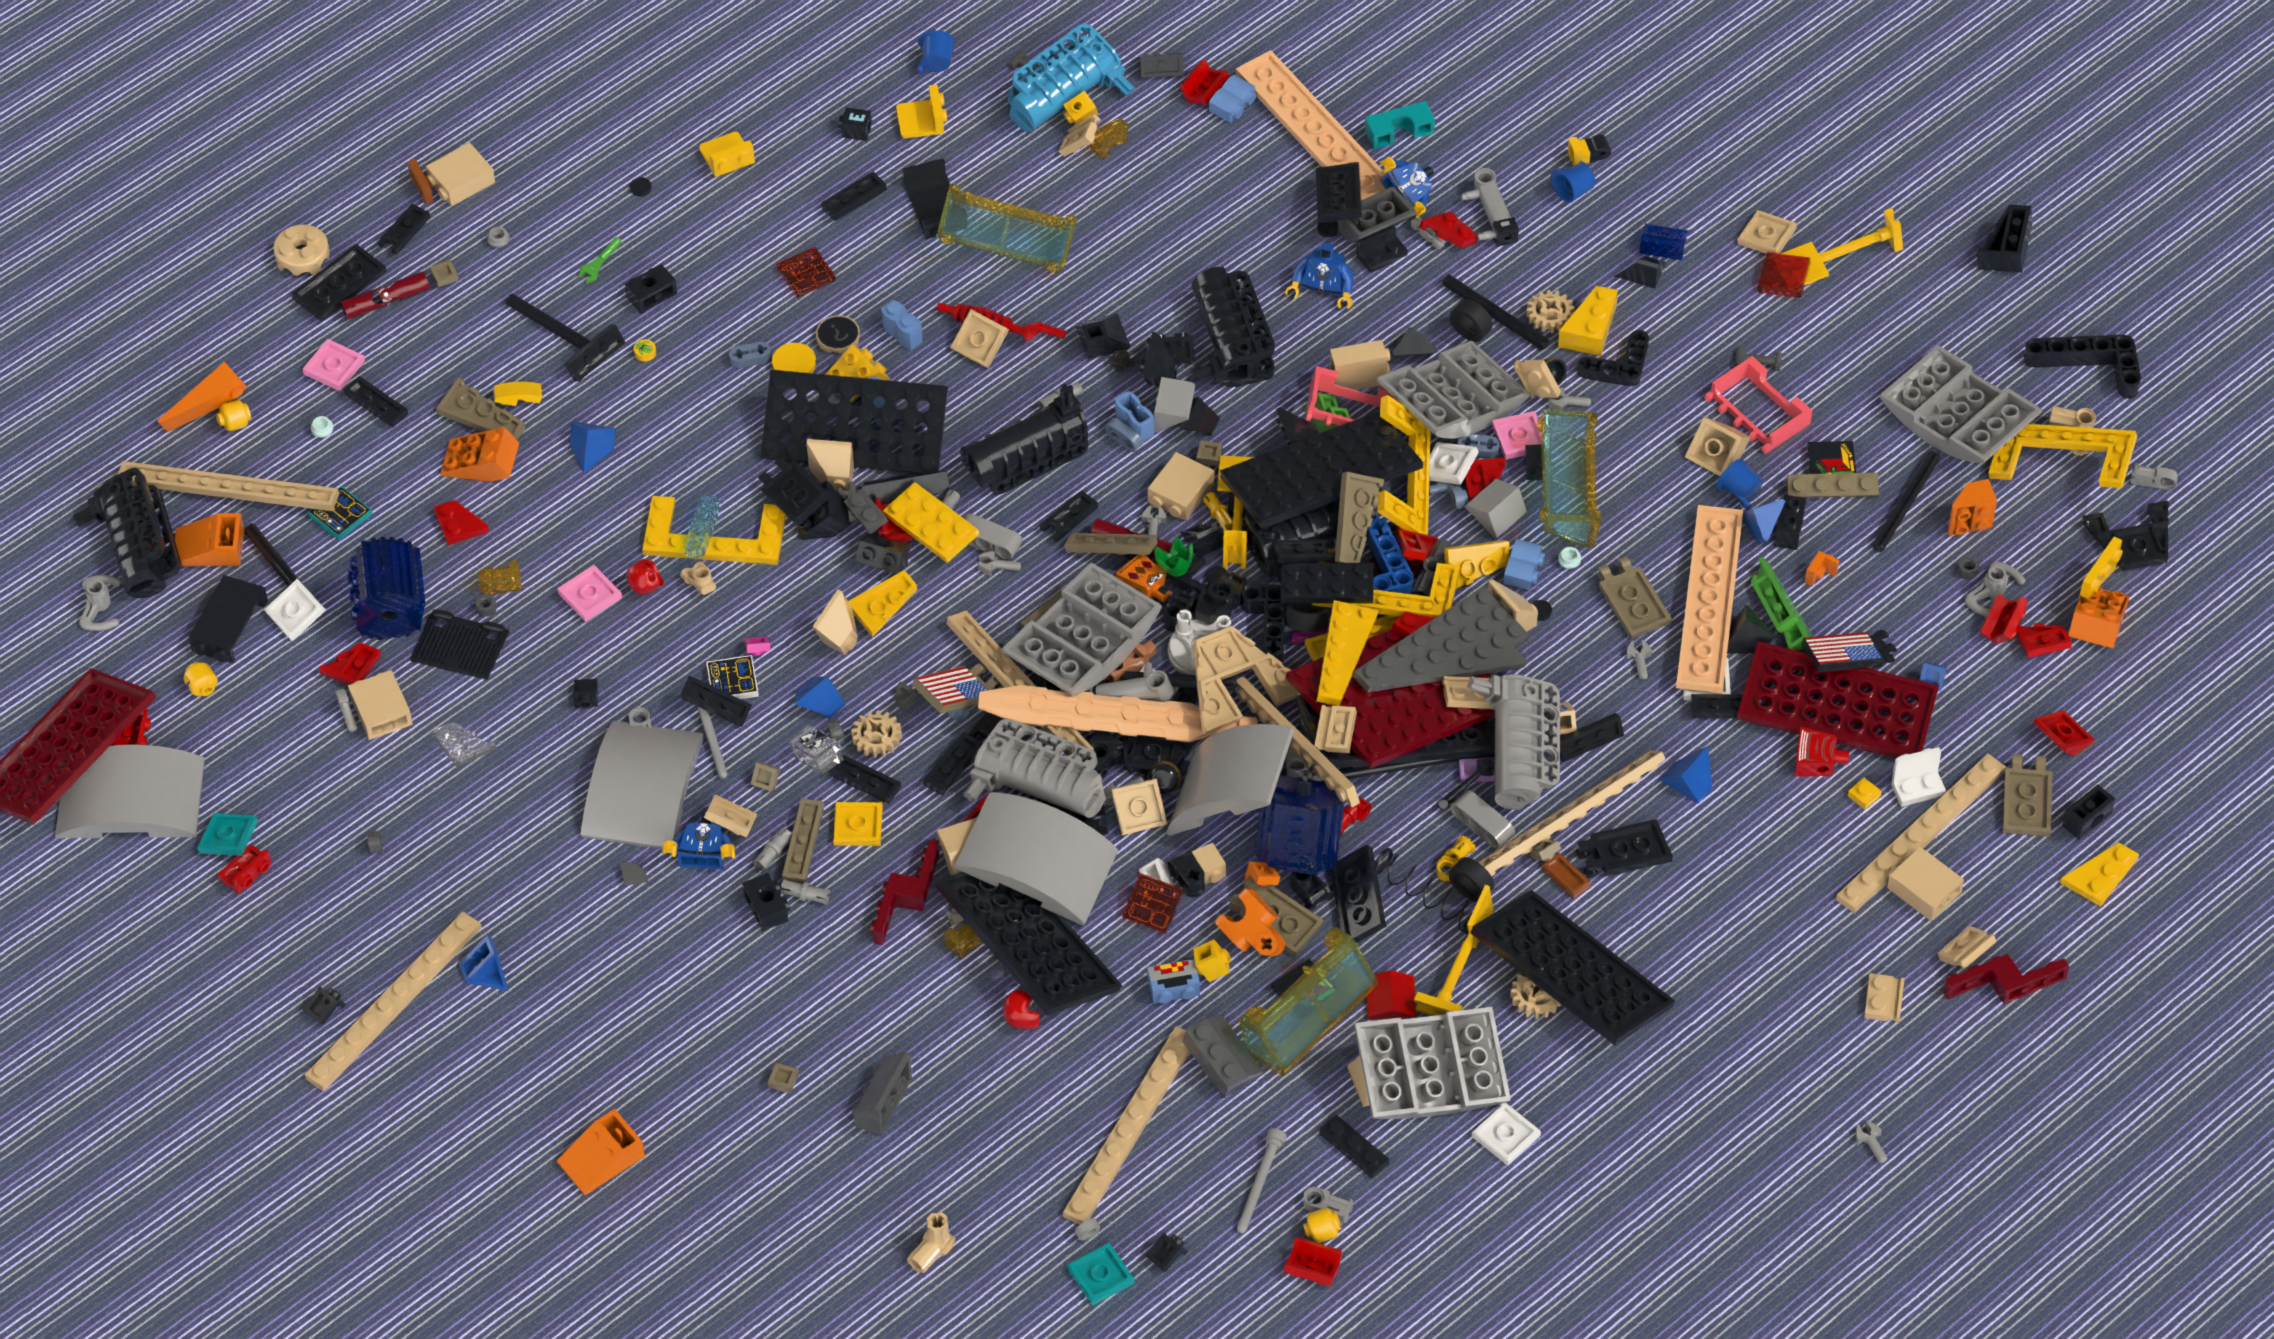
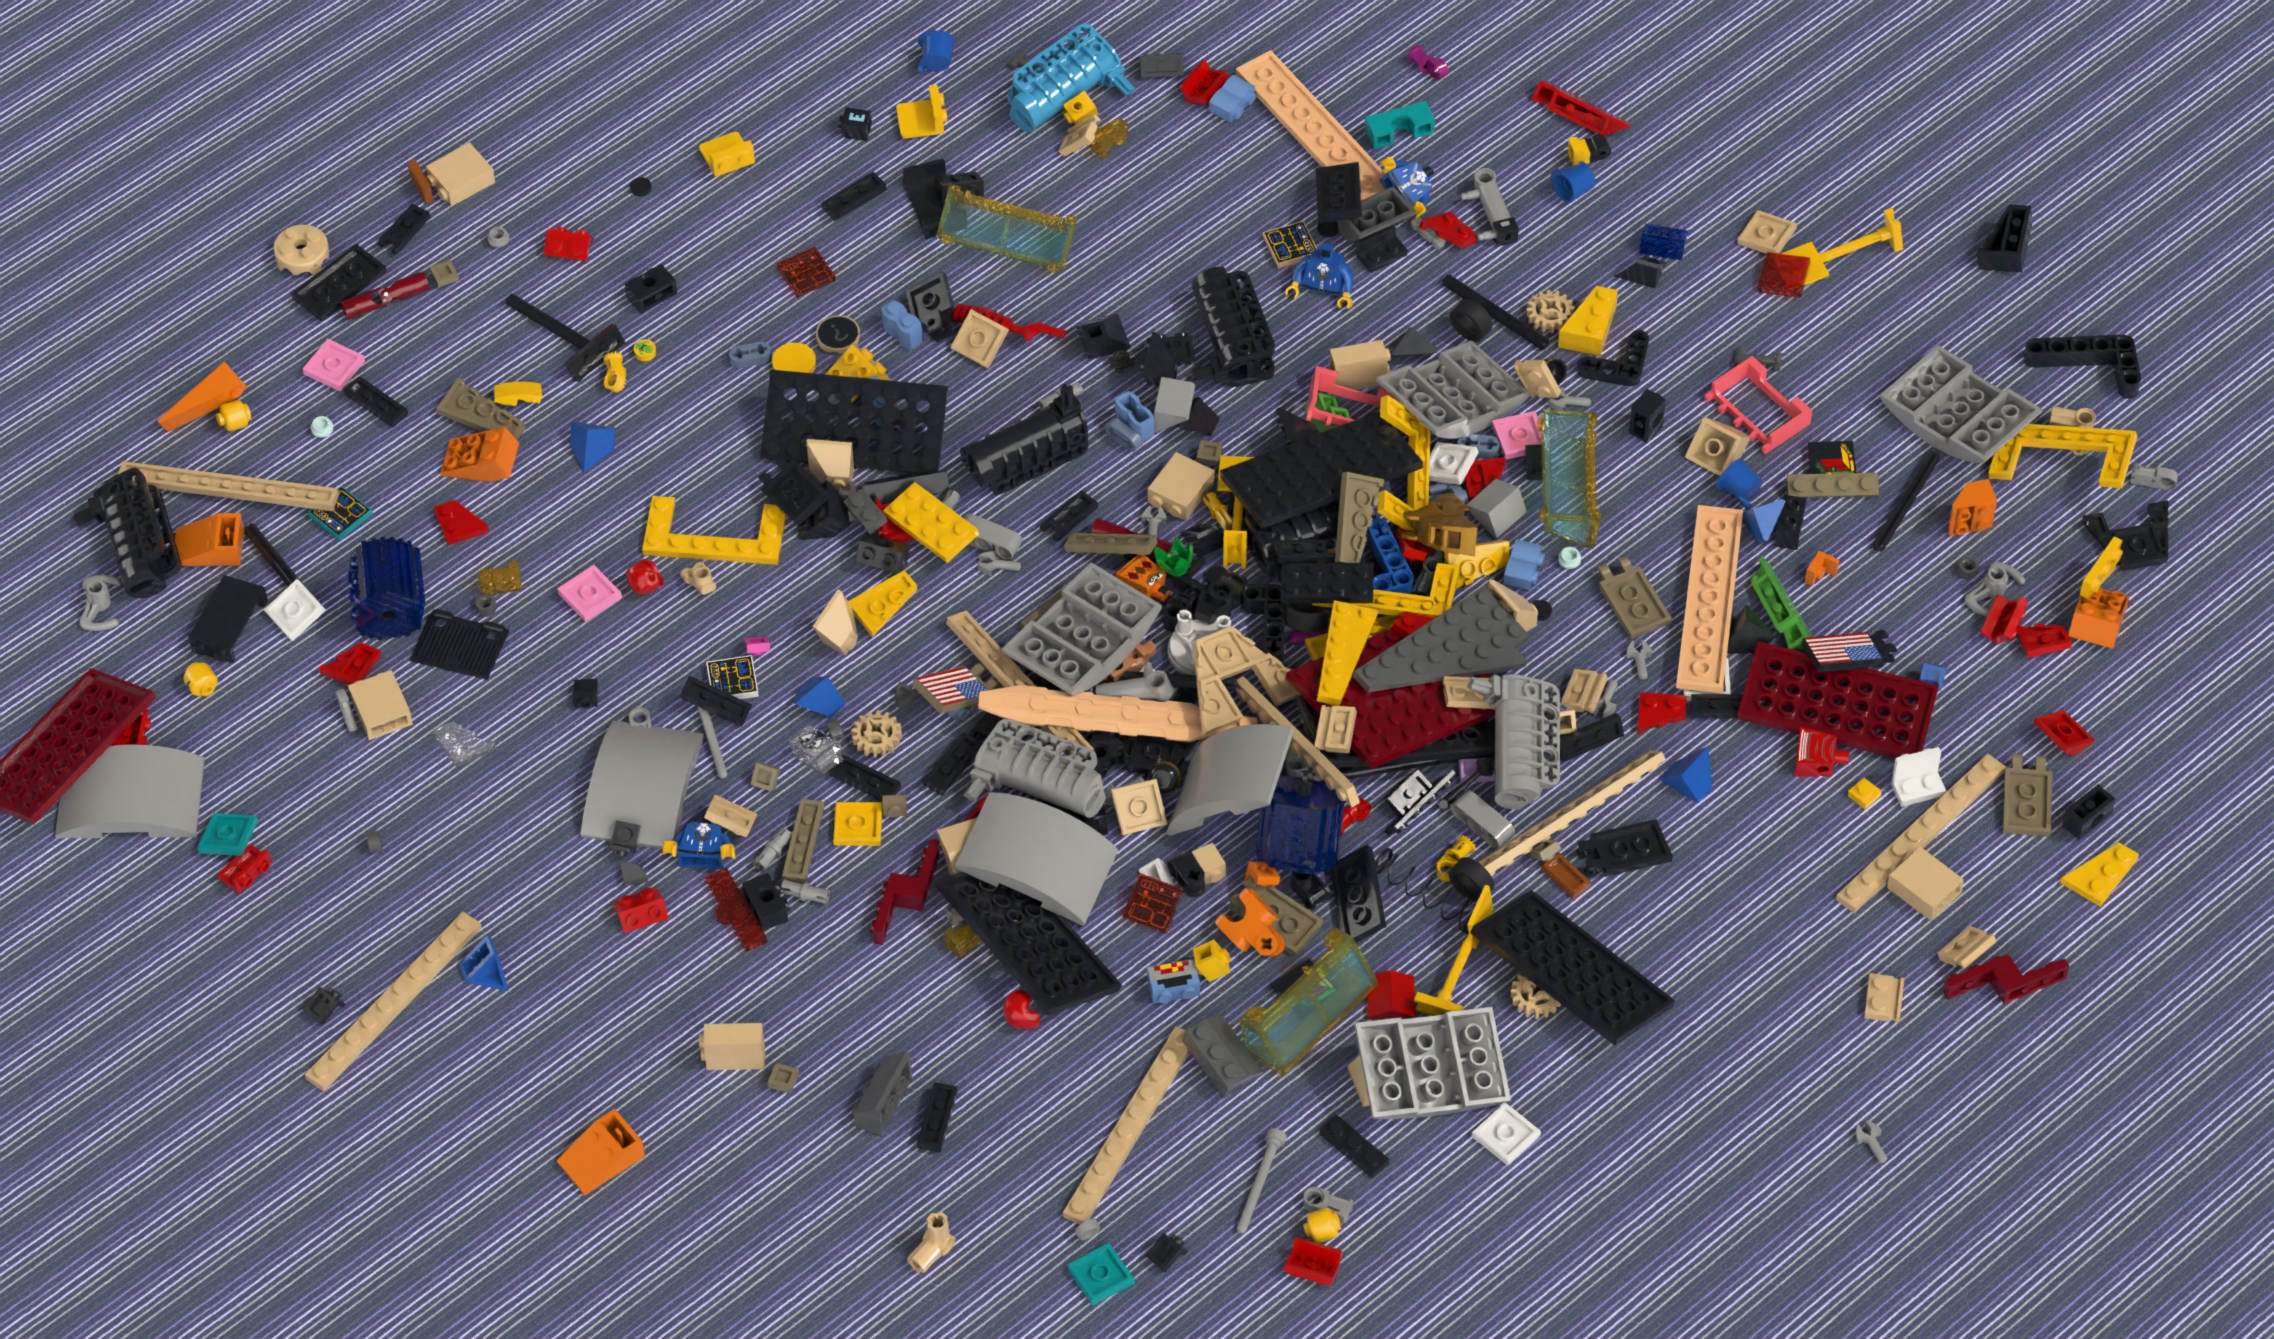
bright green piece [578,237,622,284] -> none
clear light blue beam [685,496,719,558] -> none
none -> red bracket [543,226,594,262]
none -> yellow connector [603,351,626,393]
none -> black bracket [608,821,641,857]
none -> red bracket [612,887,668,933]
none -> tan brick [699,1023,765,1070]
none -> clear red hinge [705,868,767,952]
none -> dark tan plate [882,795,907,817]
none -> black plate [906,272,955,342]
none -> black plate [917,1082,958,1153]
none -> black bracket [934,171,984,206]
none -> black tile [1263,221,1317,269]
none -> bracket [1385,769,1456,836]
none -> pearl gold animal [1402,493,1477,556]
none -> magenta connector [1407,45,1449,81]
none -> red wedge [1531,80,1632,136]
none -> tan plate [1561,669,1607,714]
none -> light grey bar [1593,680,1618,718]
none -> black brick [1629,389,1666,444]
none -> red wing [1637,692,1686,734]

